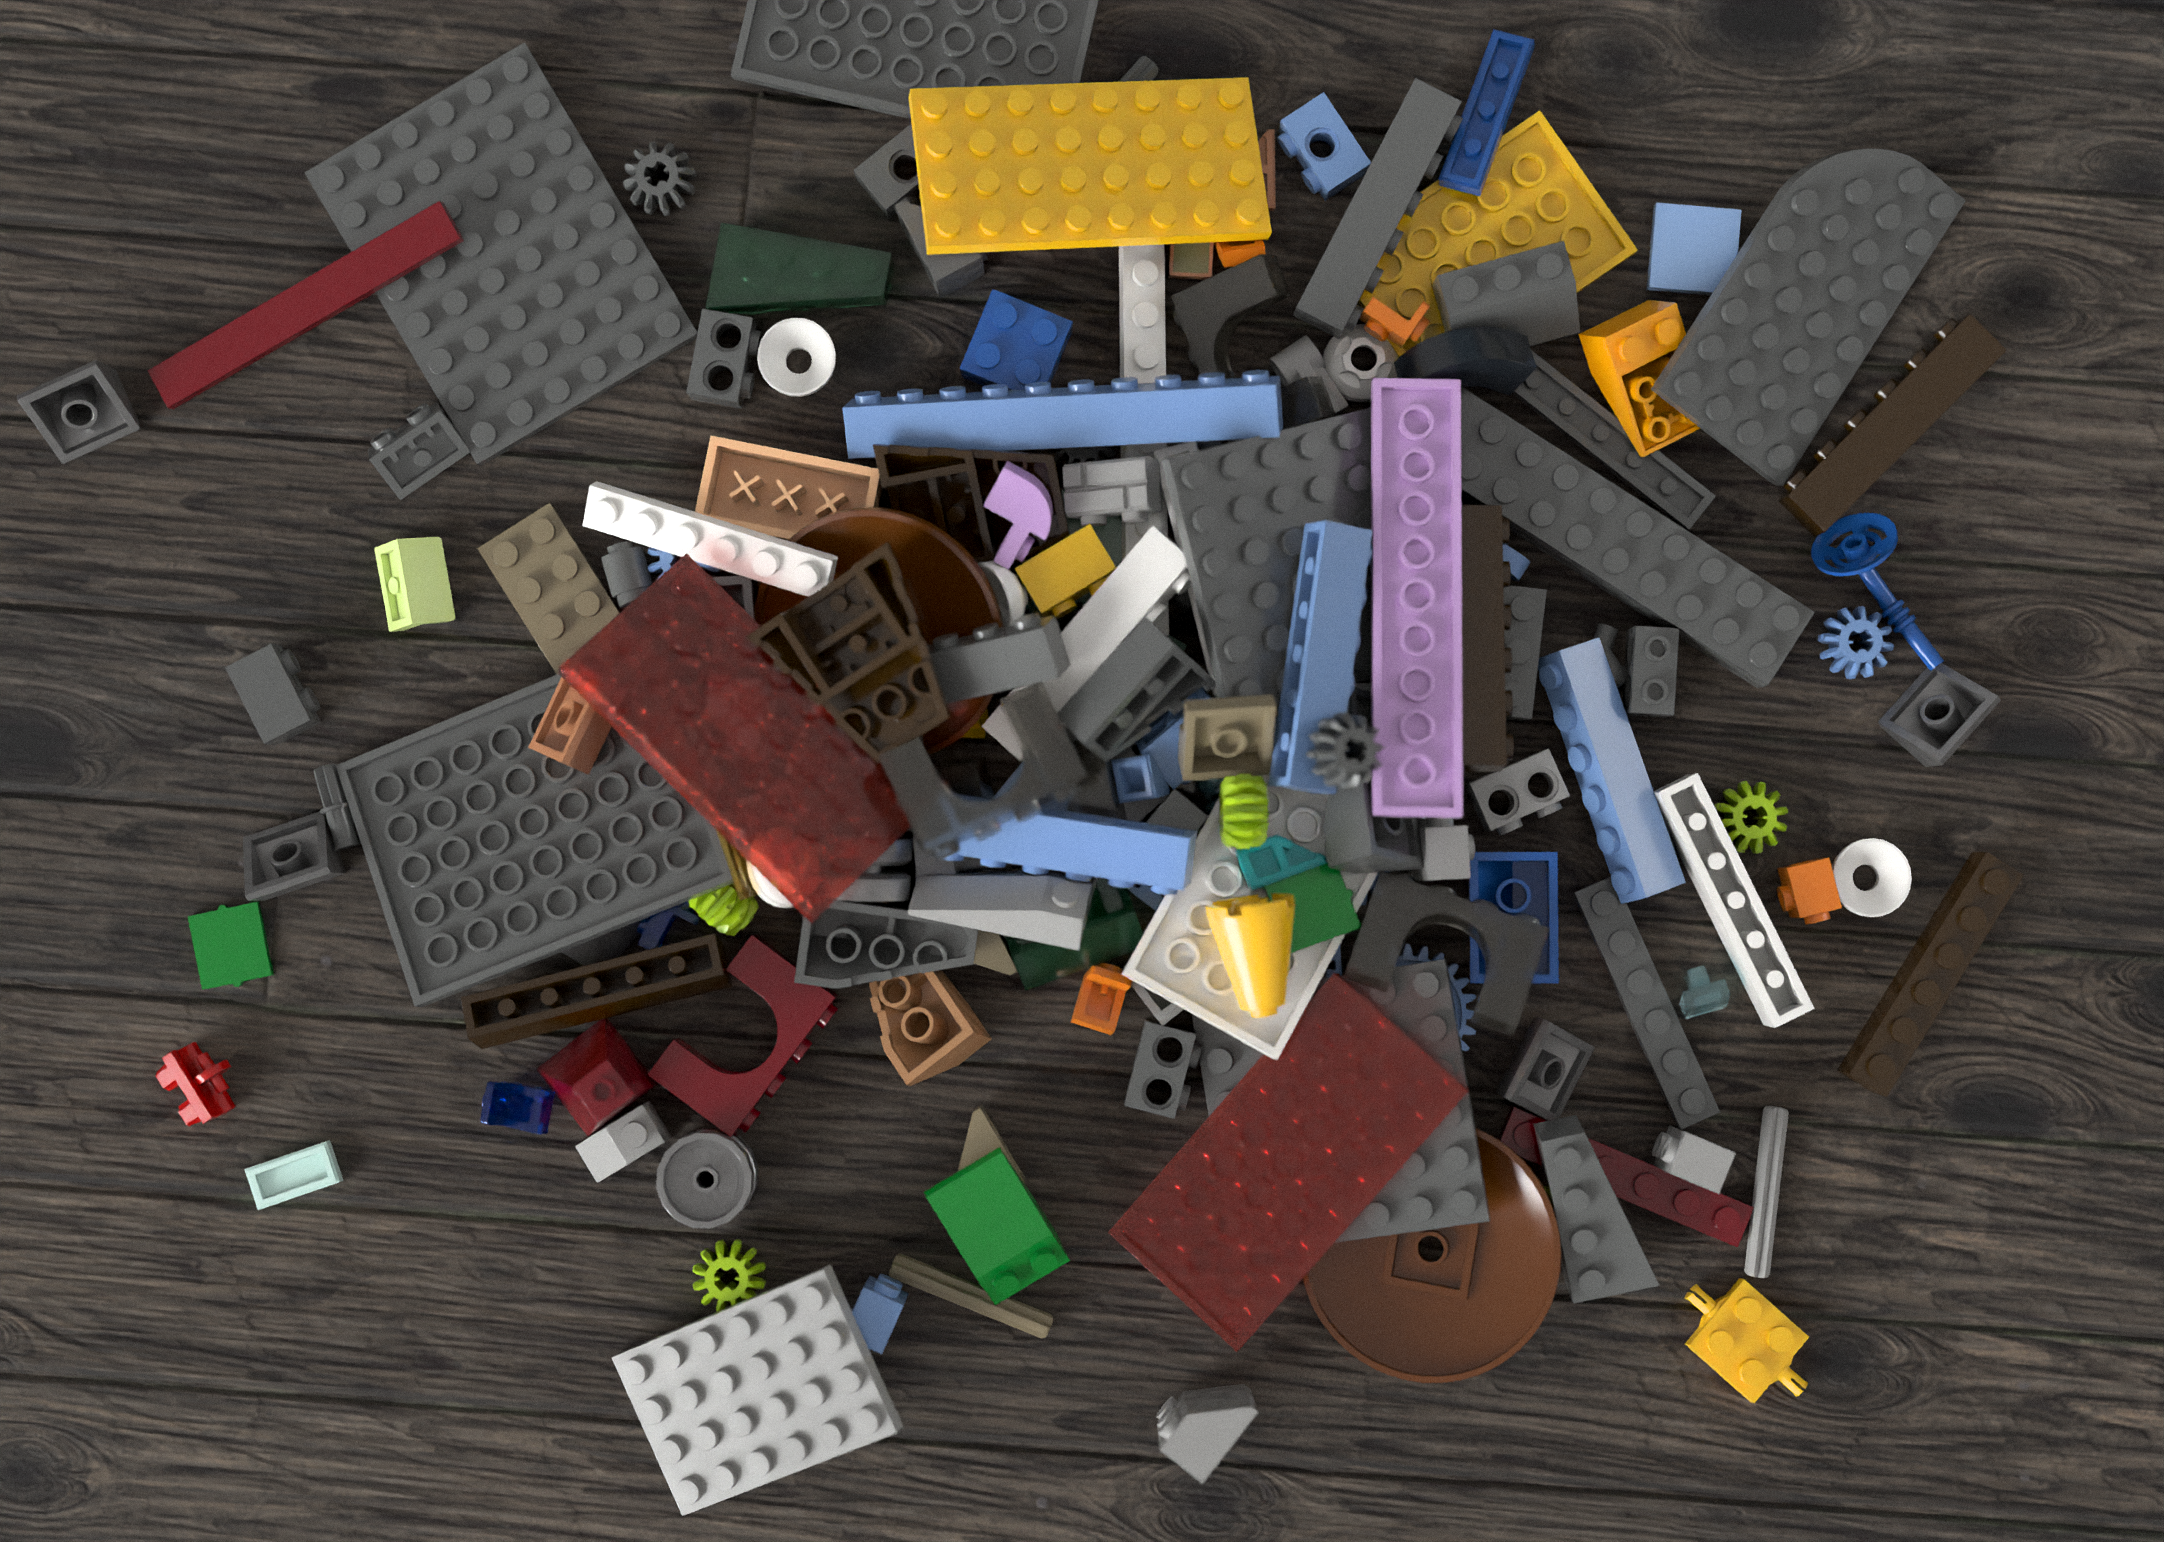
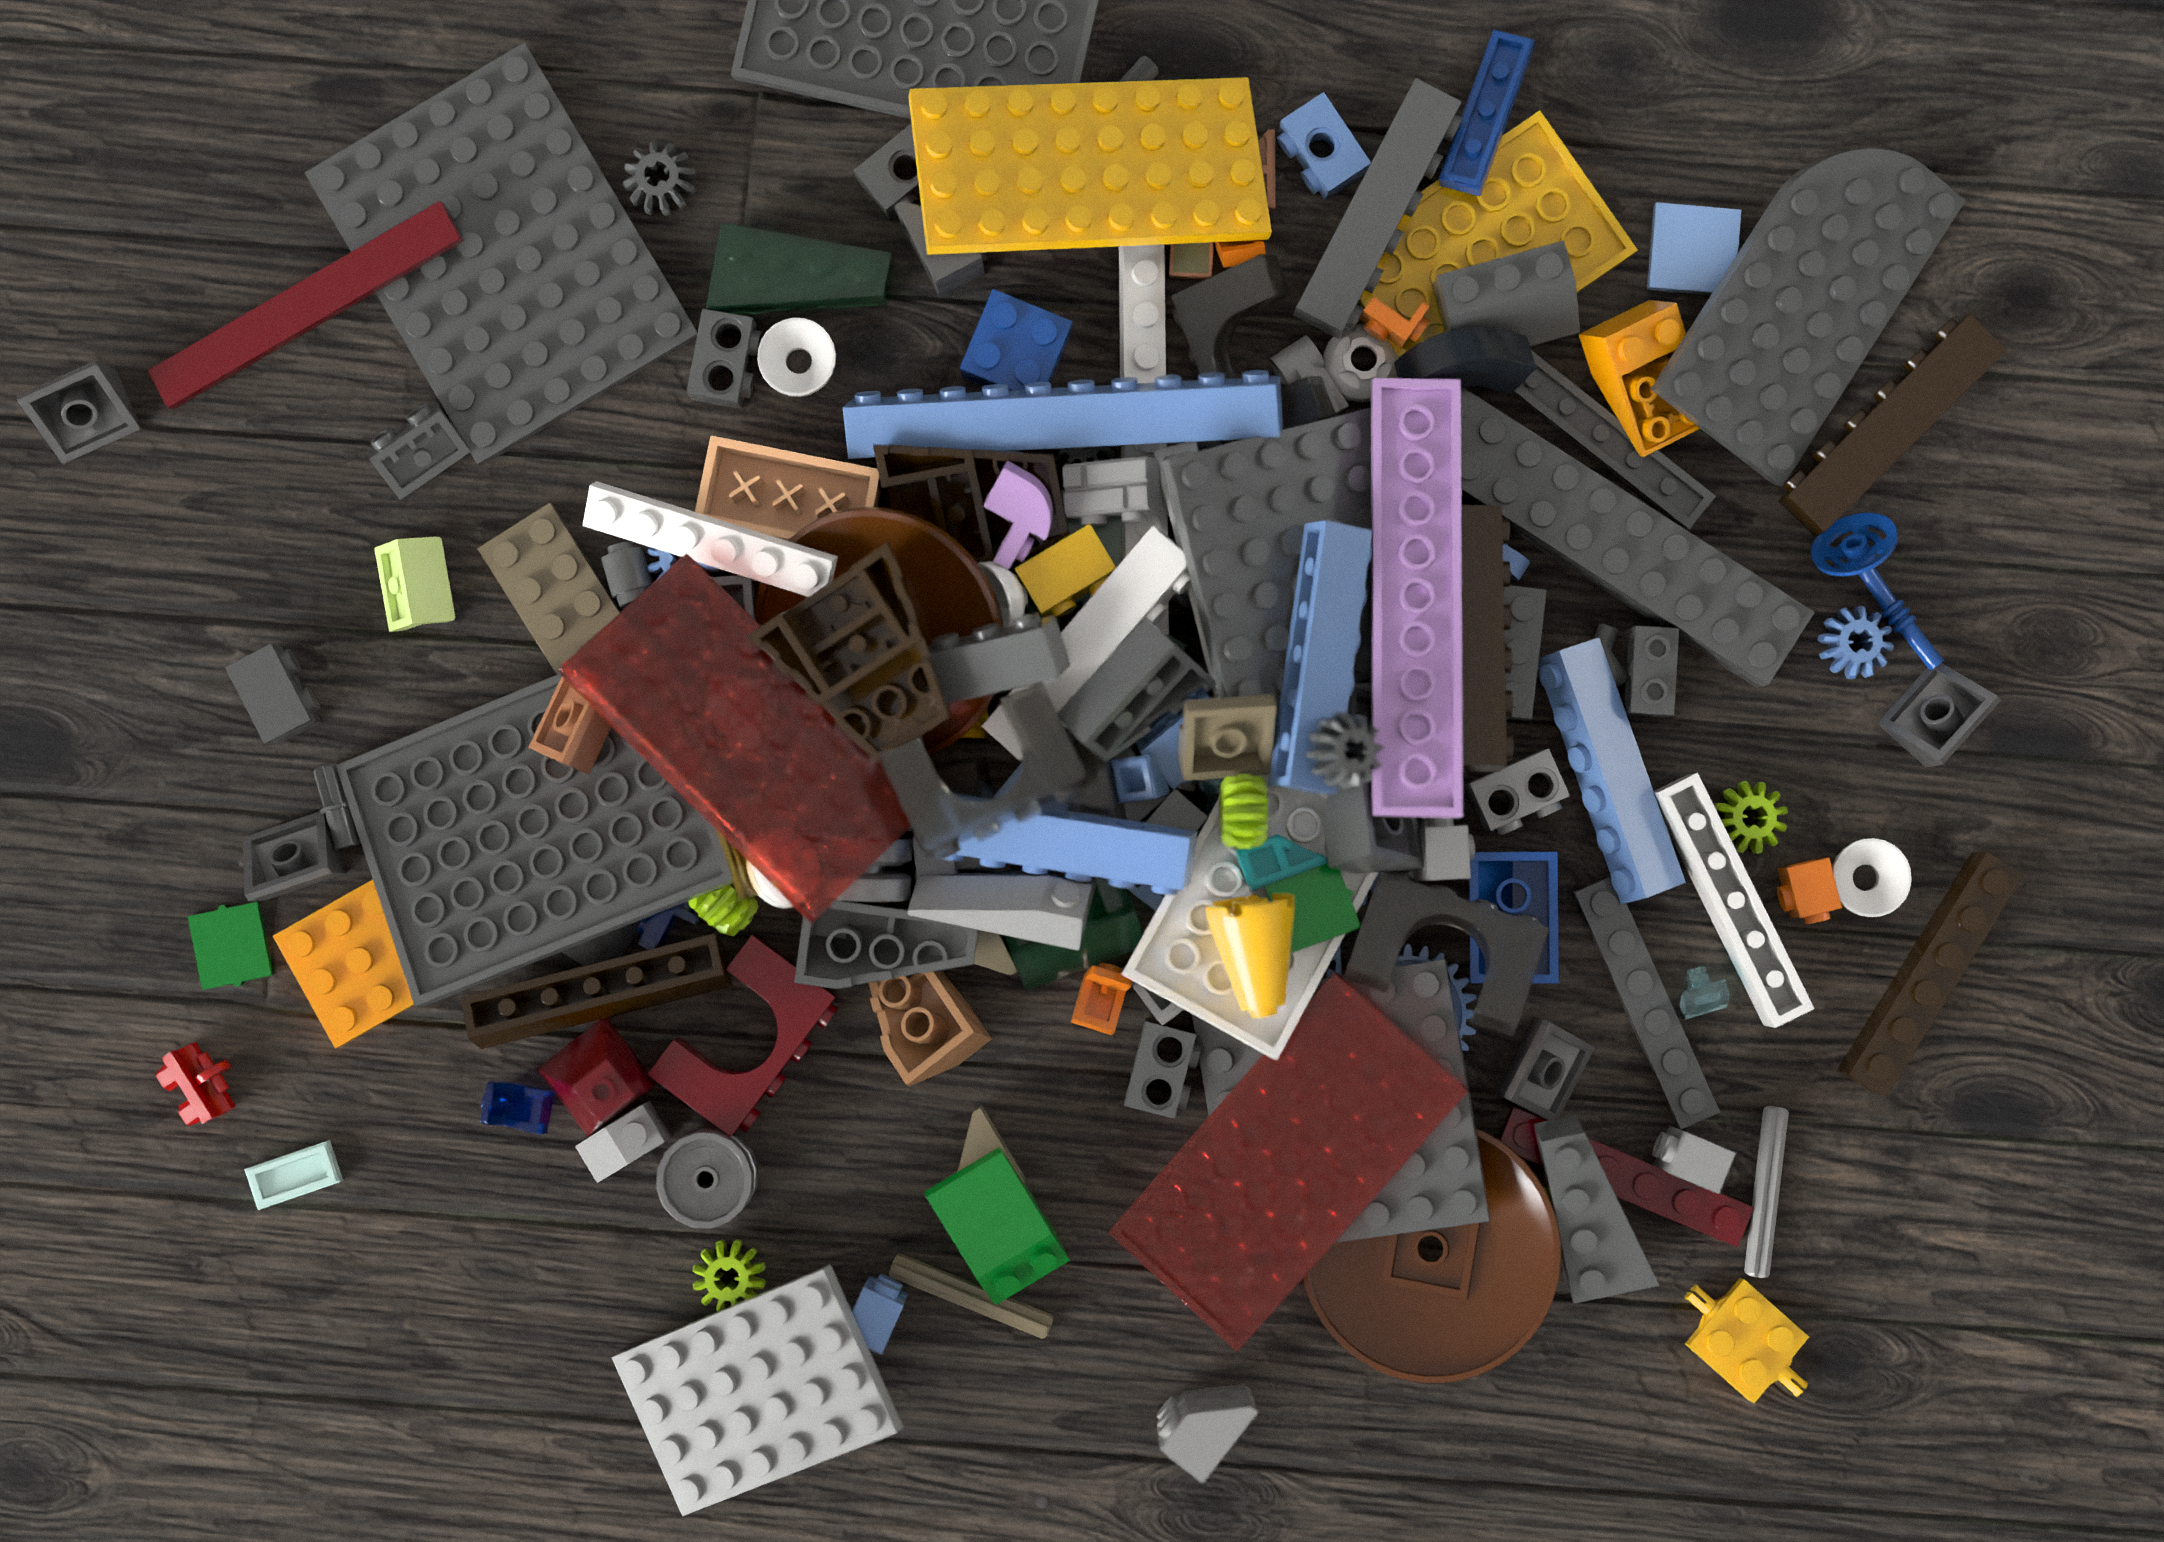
none -> light orange plate [273,879,414,1049]

